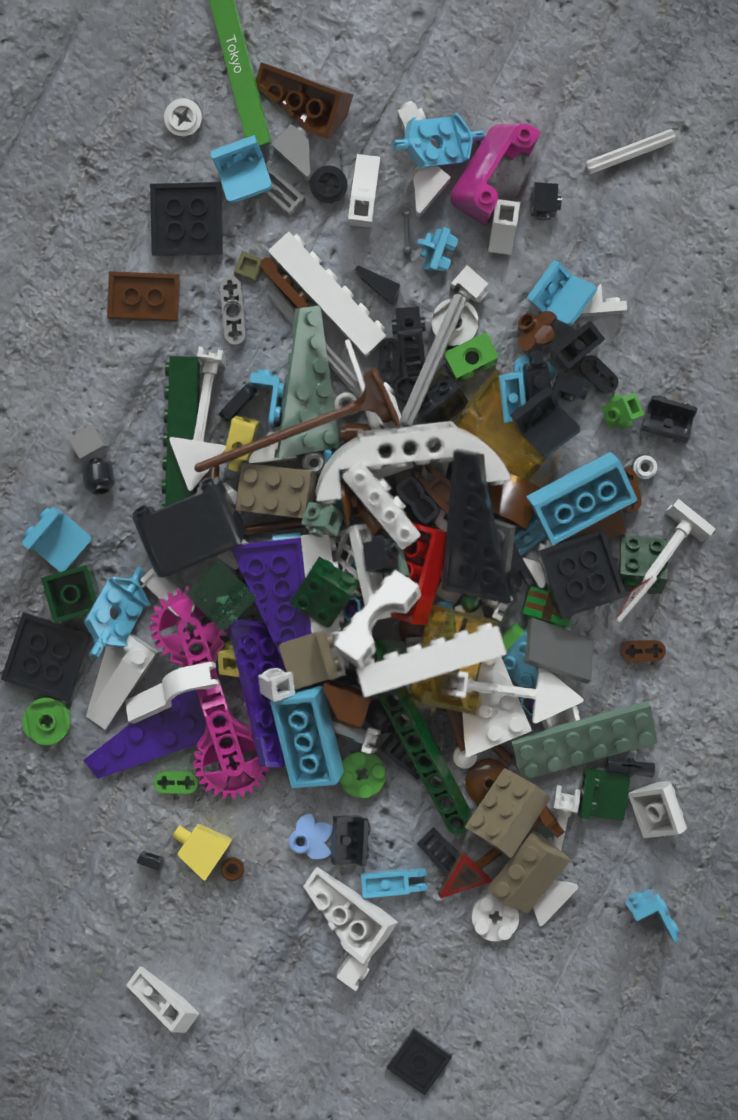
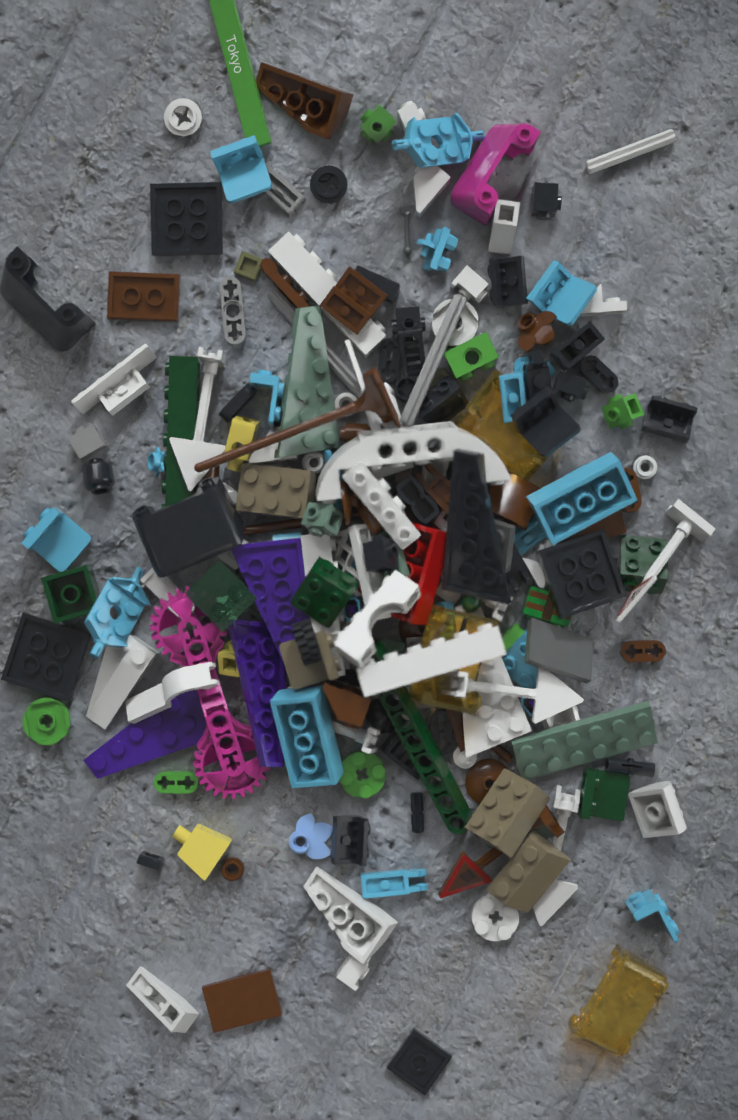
white brick [258,668,295,702] -> none
light grey slope [272,124,311,182] -> none
white slope [348,154,380,228] -> none
black slope [417,827,460,876] -> none
none -> black windscreen [0,246,96,352]
none -> white bracket [71,344,157,416]
none -> medium azure plate [147,447,165,477]
none -> reddish brown tile [202,968,282,1033]
none -> black tyre [291,618,323,666]
none -> reddish brown slope [319,266,388,335]
none -> bright green brick [360,103,397,143]
none -> black piece [410,792,424,833]
none -> black bracket [487,256,528,308]
none -> clear yellow windscreen [568,944,669,1057]

